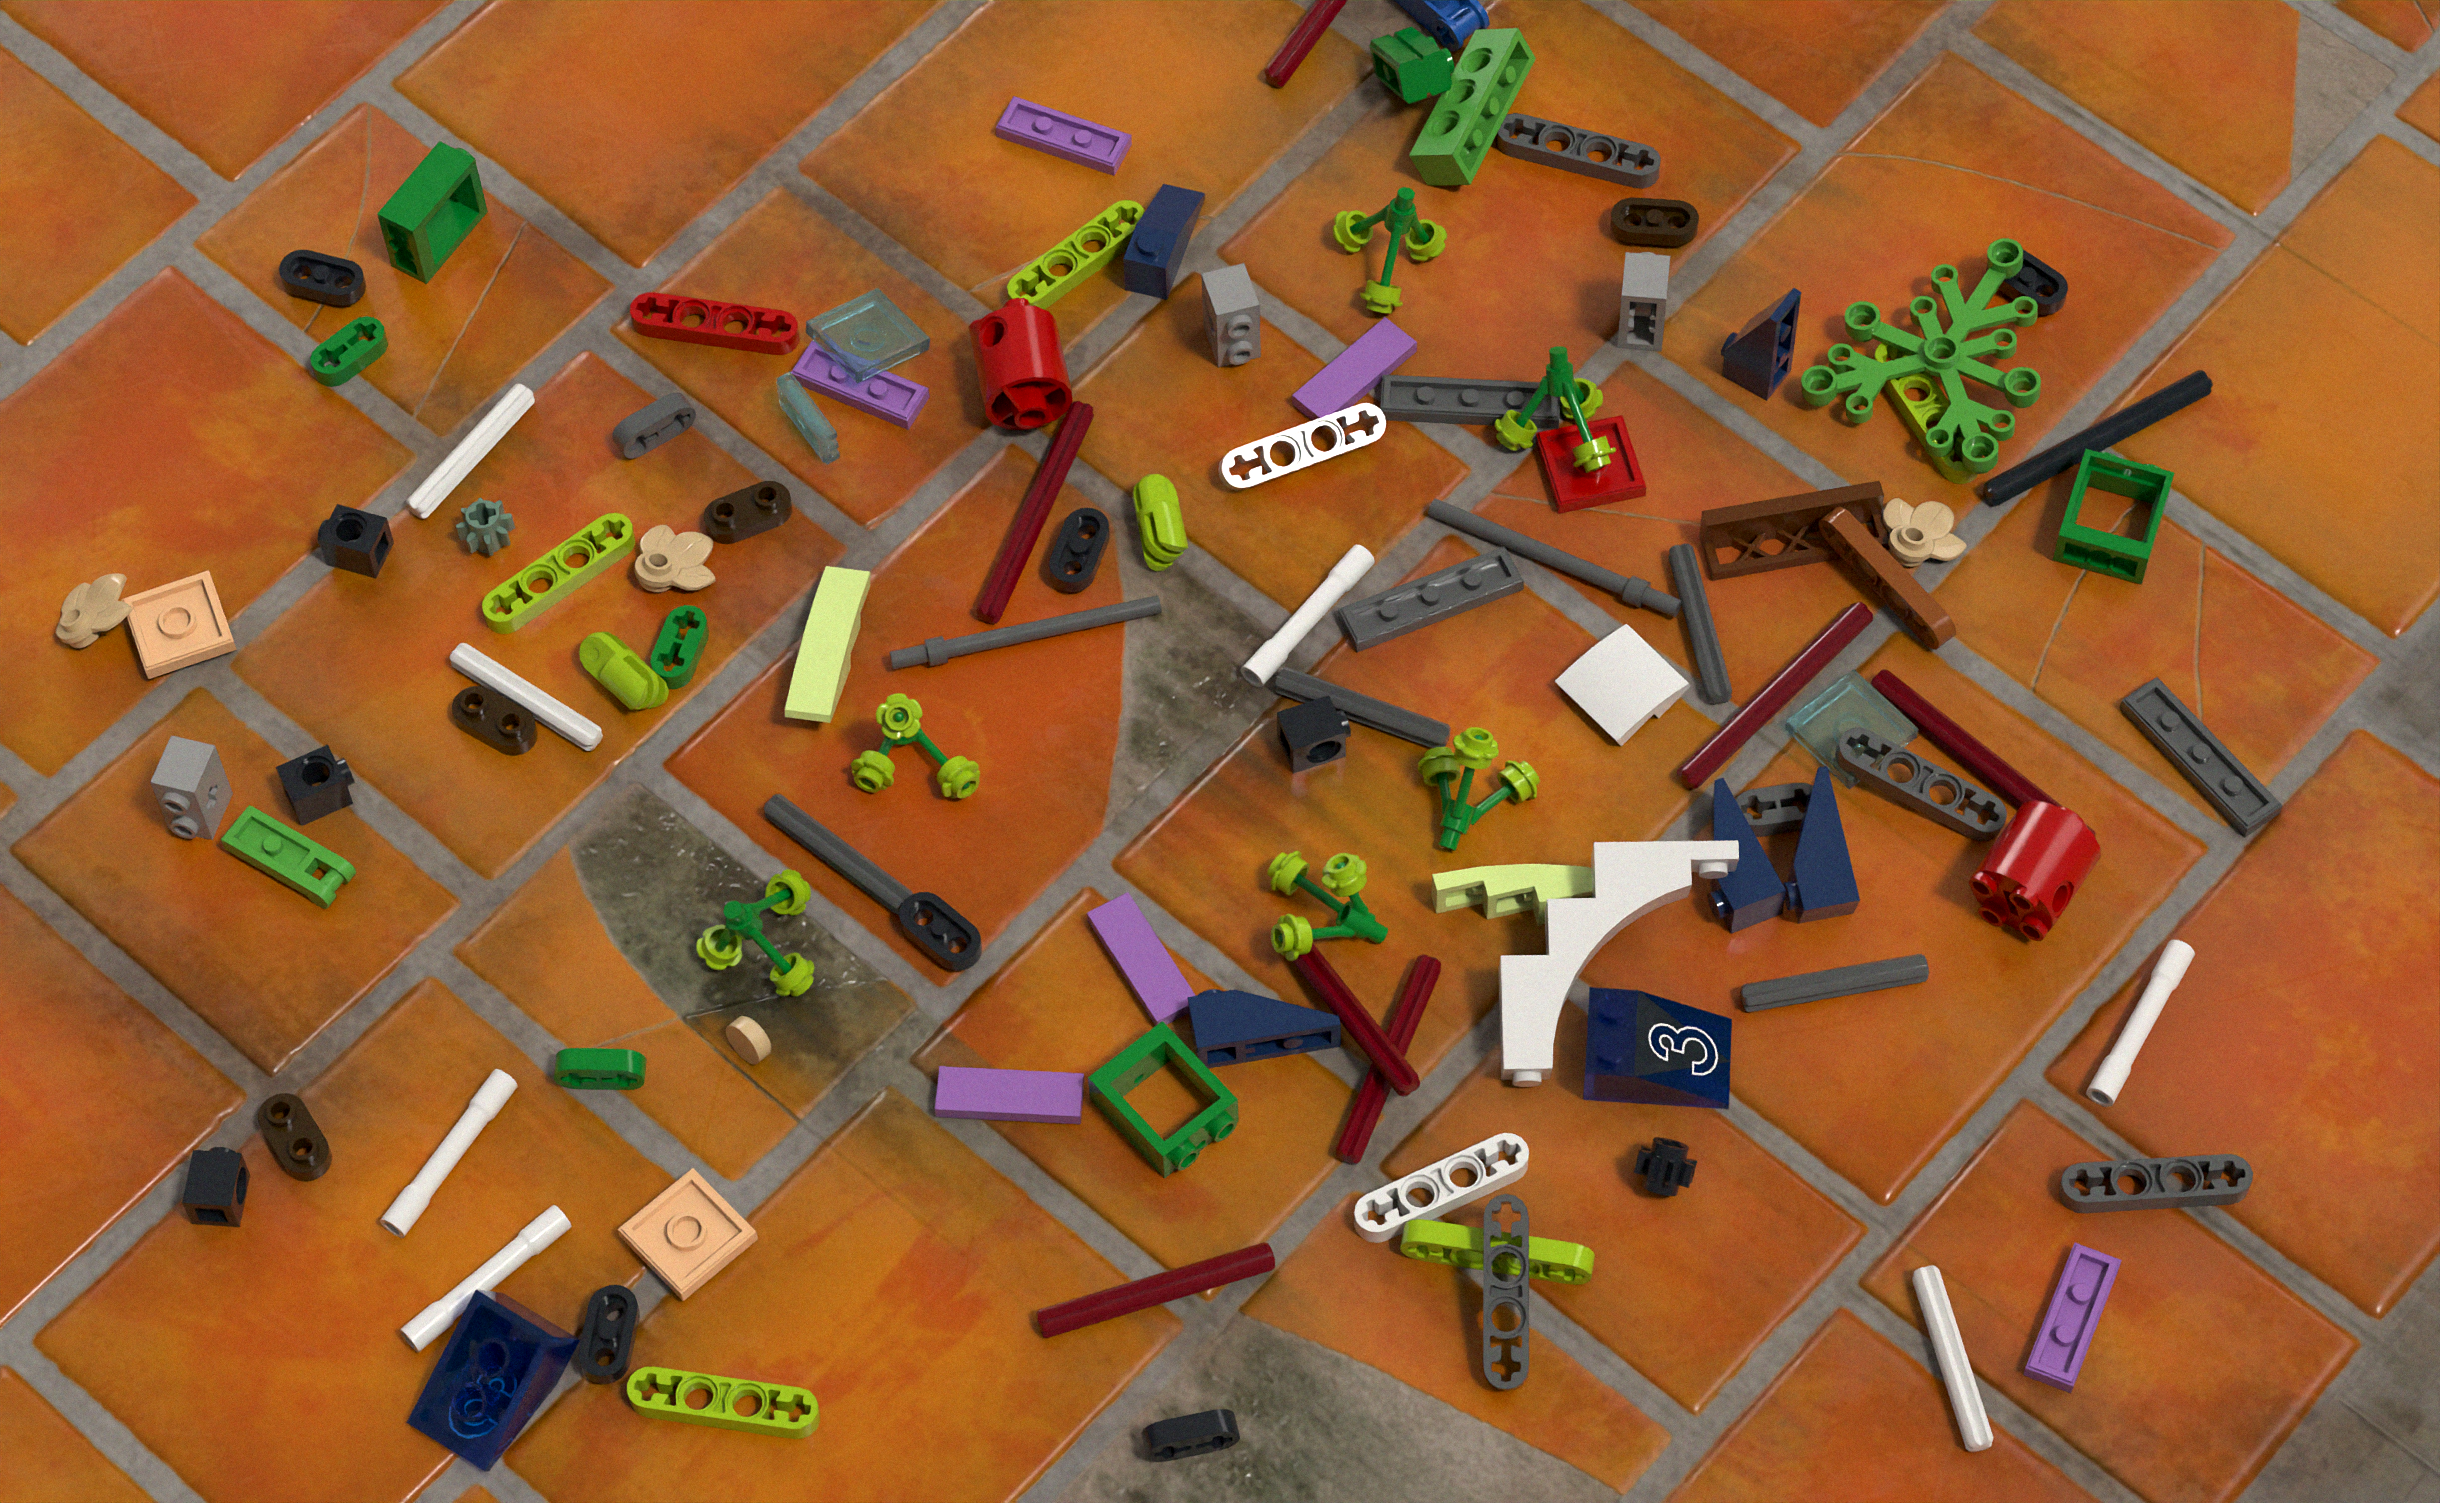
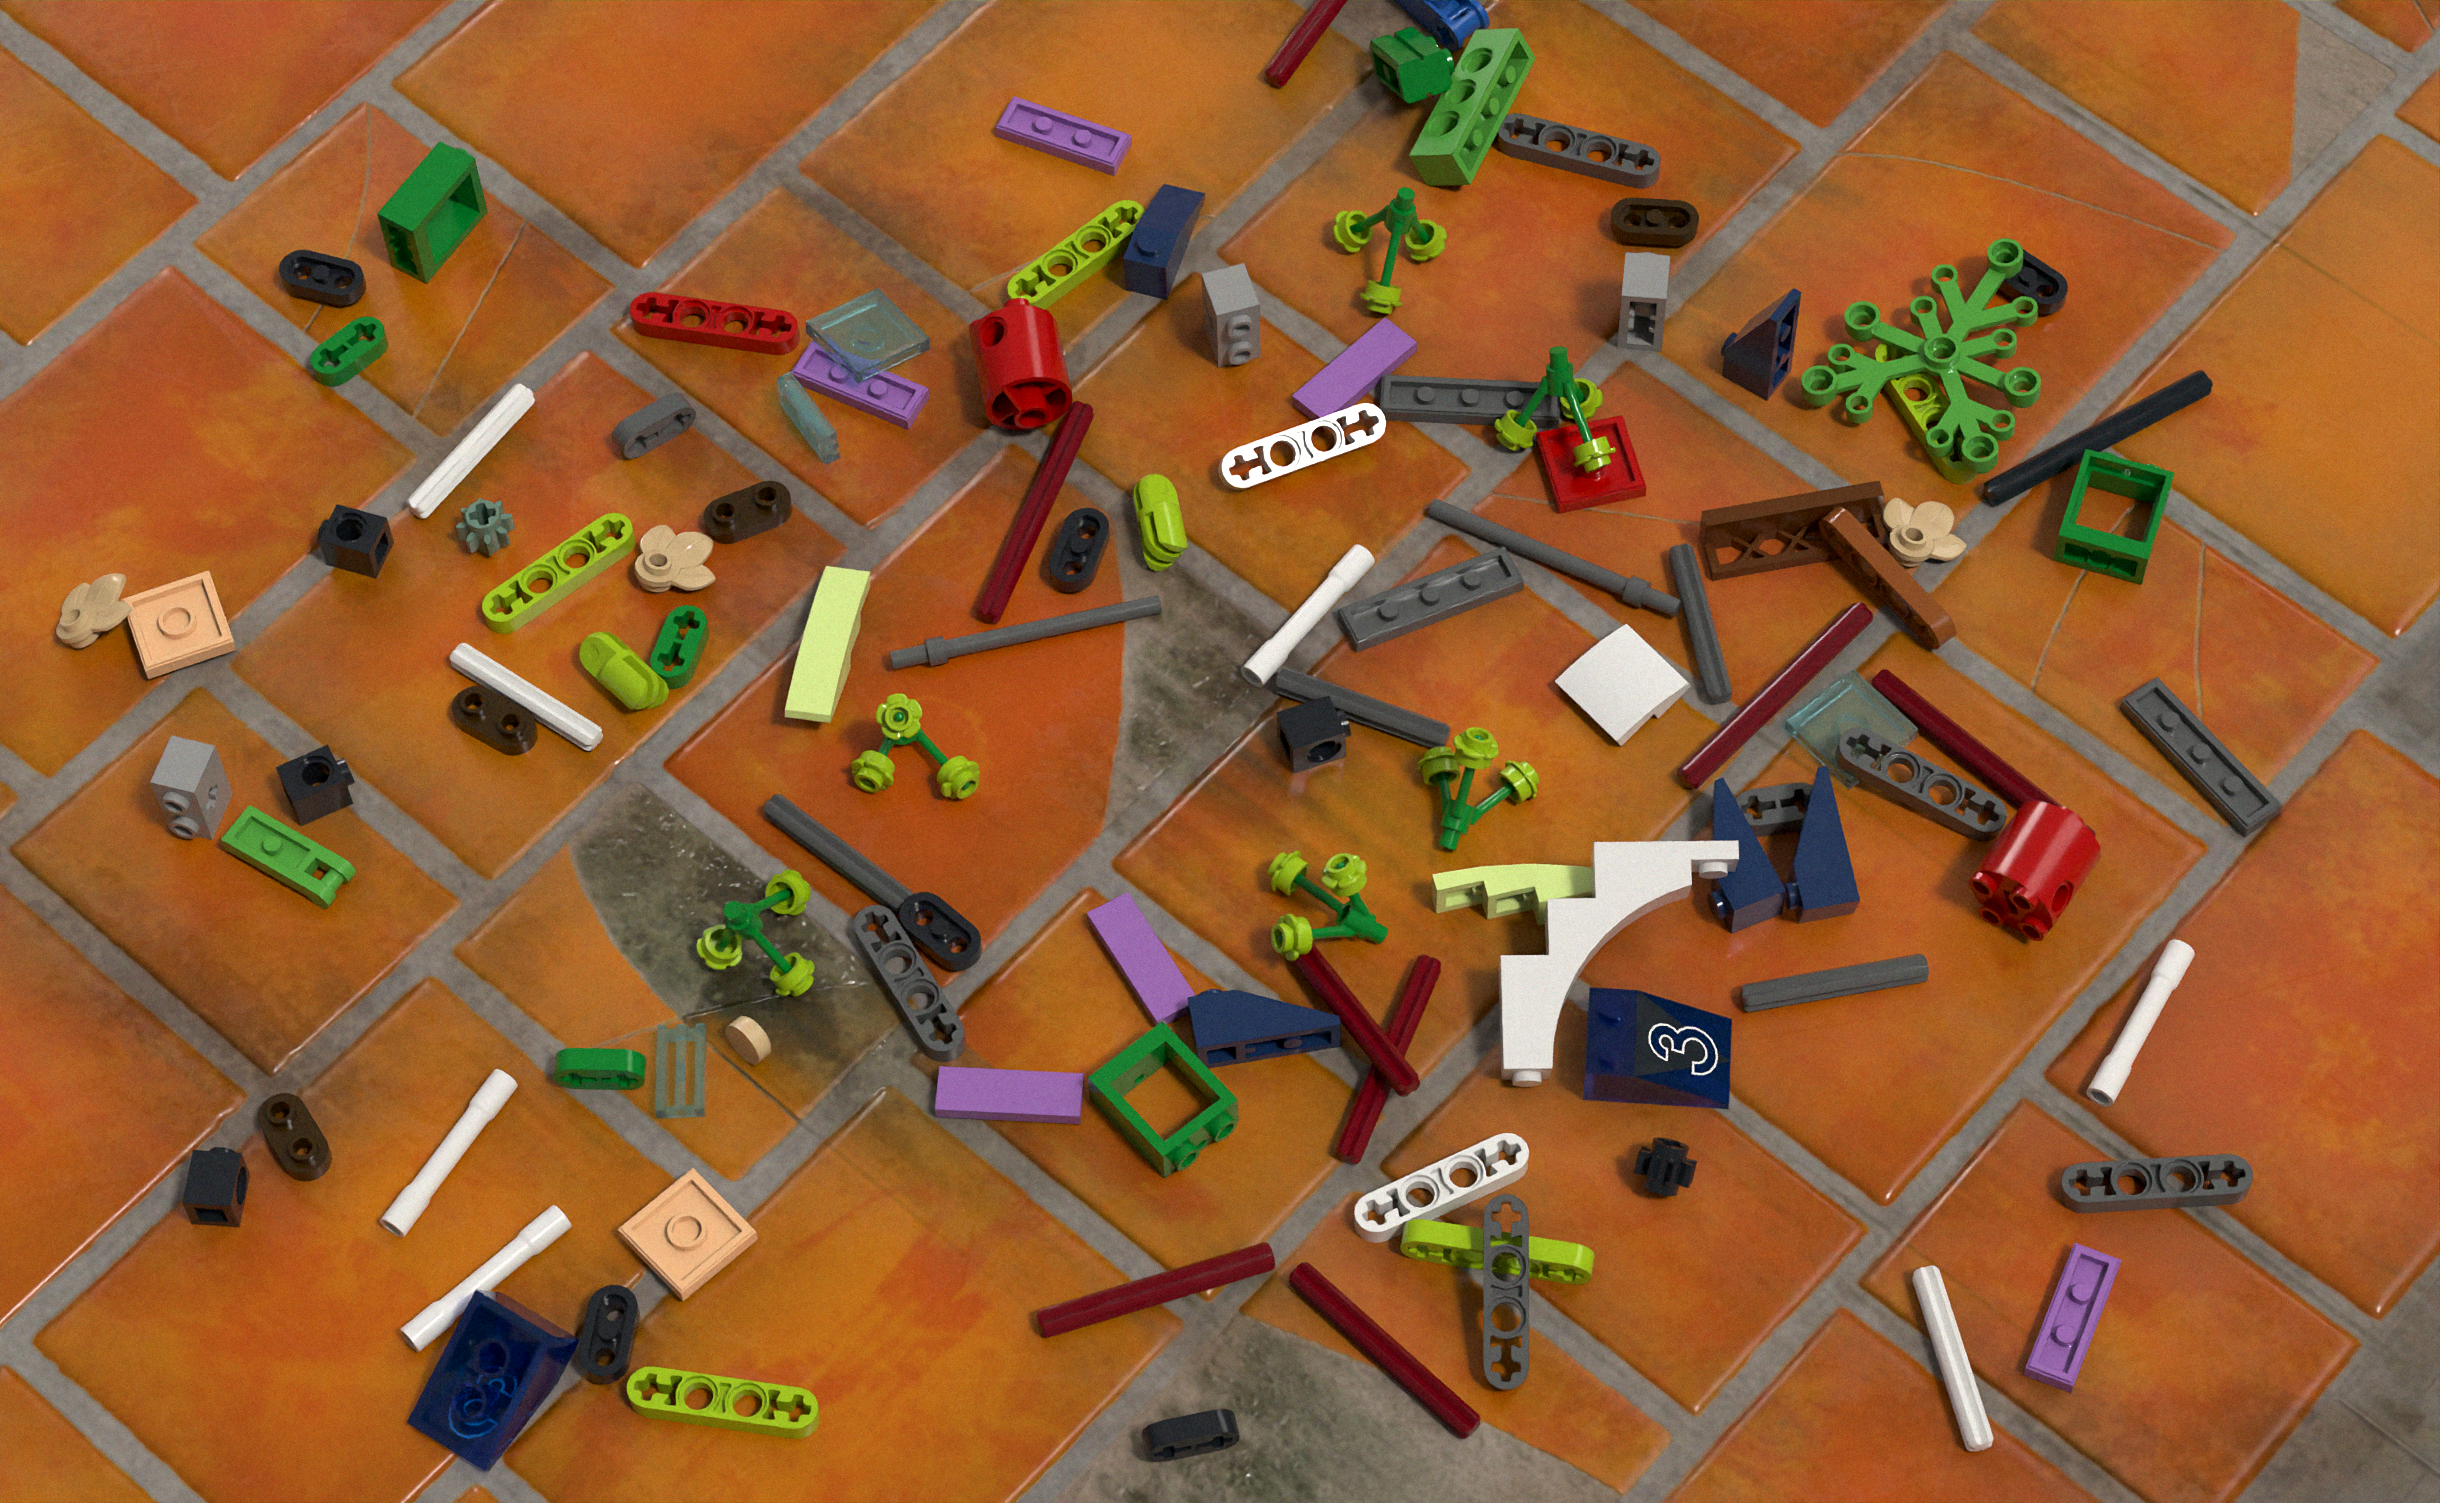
none -> clear light blue tile [655,1023,707,1118]
none -> dark grey beam [854,905,966,1062]
none -> dark red axle [1289,1262,1481,1439]

